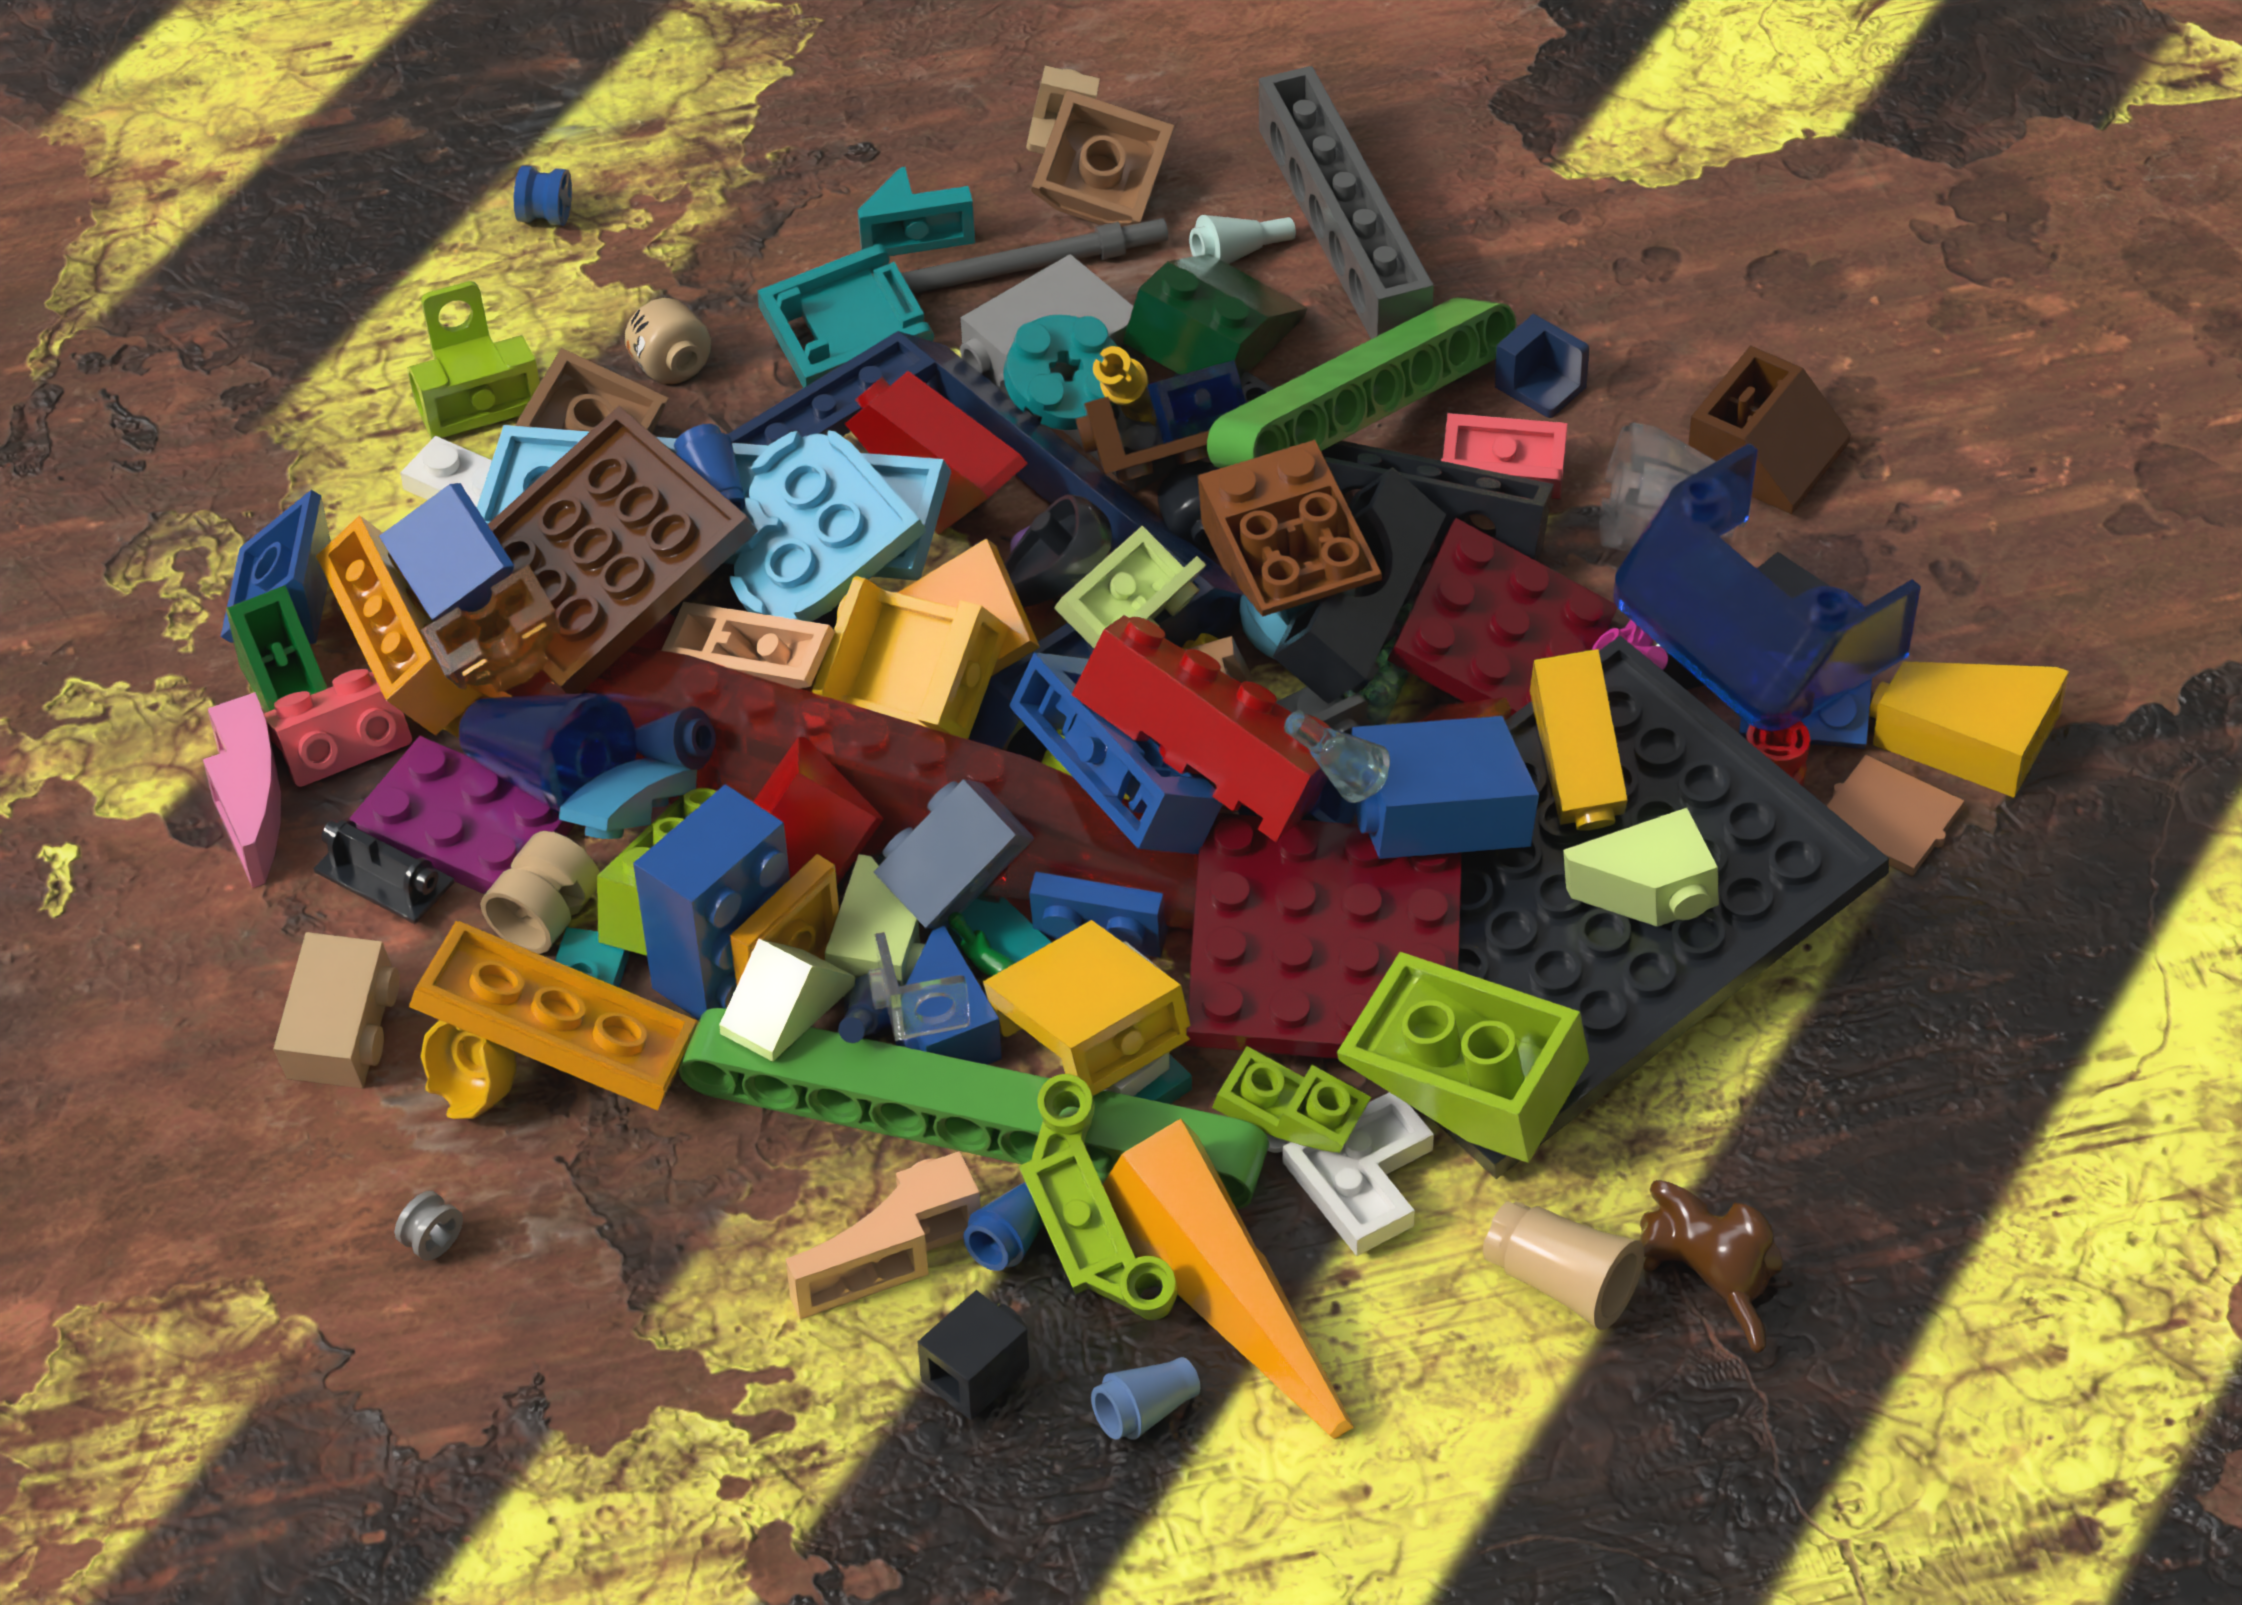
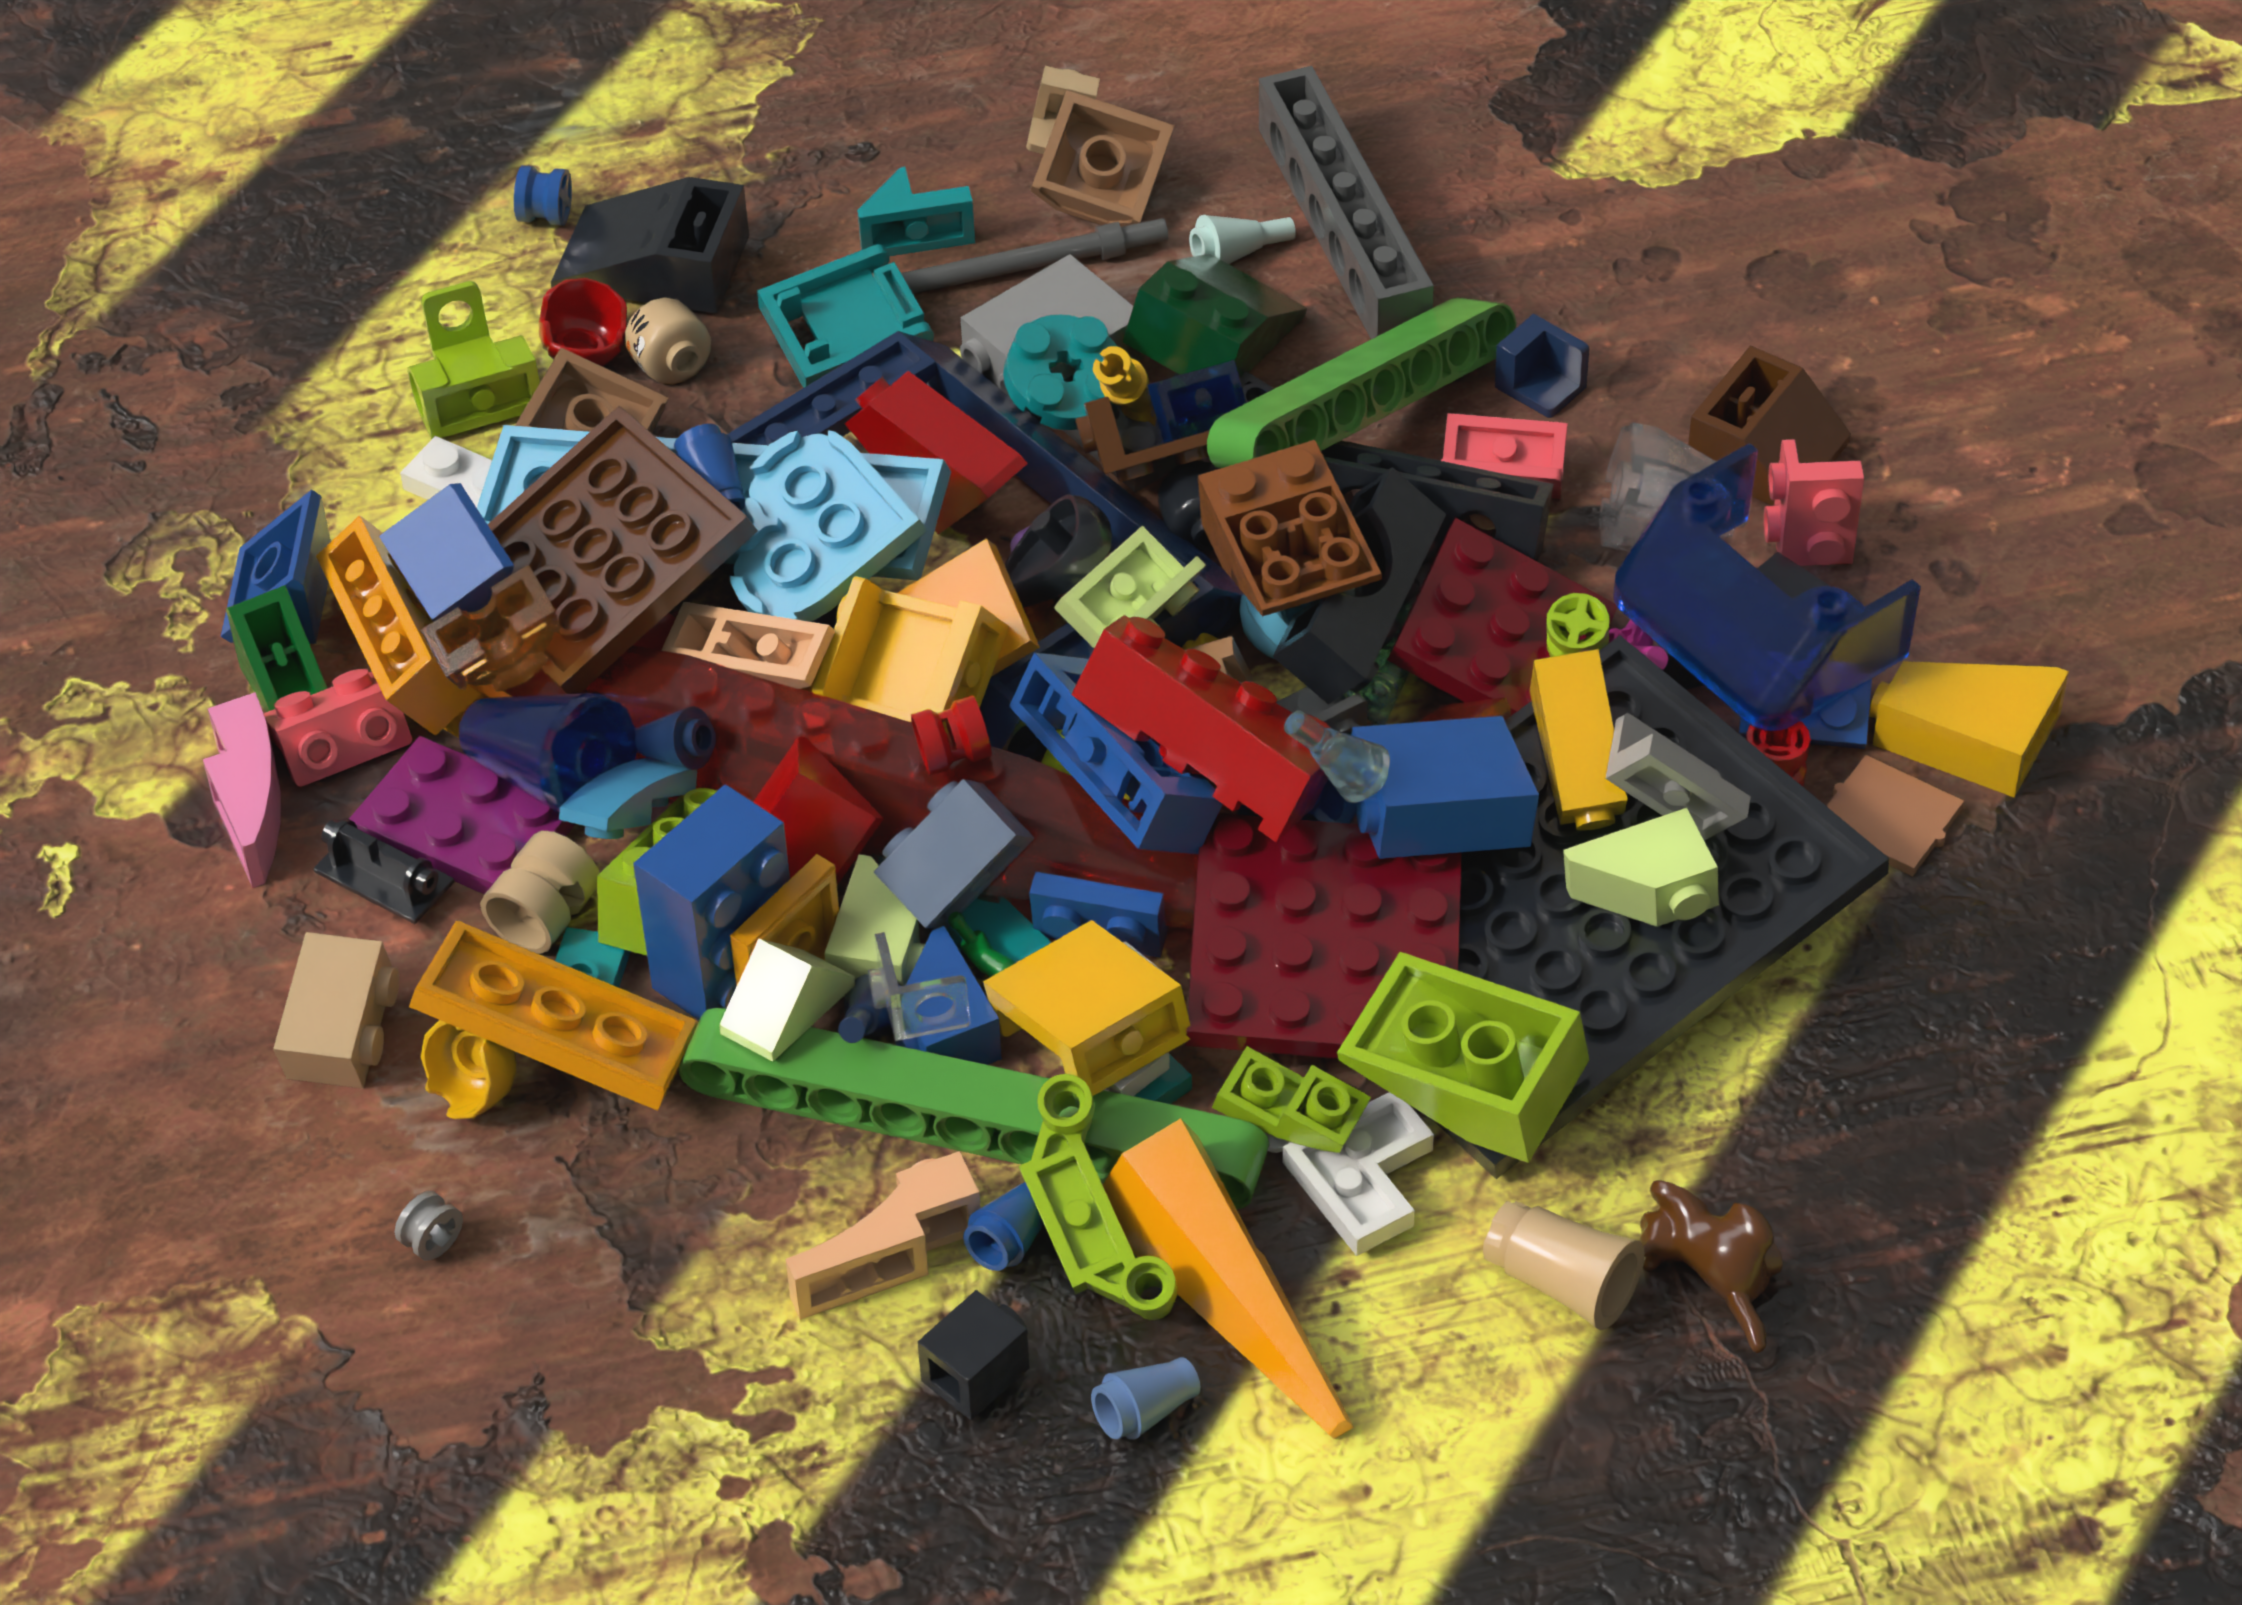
none -> red hair [539,278,627,367]
none -> black slope [551,177,749,313]
none -> red wheel [910,695,992,776]
none -> lime wheel [1547,593,1609,657]
none -> light grey panel [1605,713,1751,840]
none -> coral bracket [1764,439,1864,566]

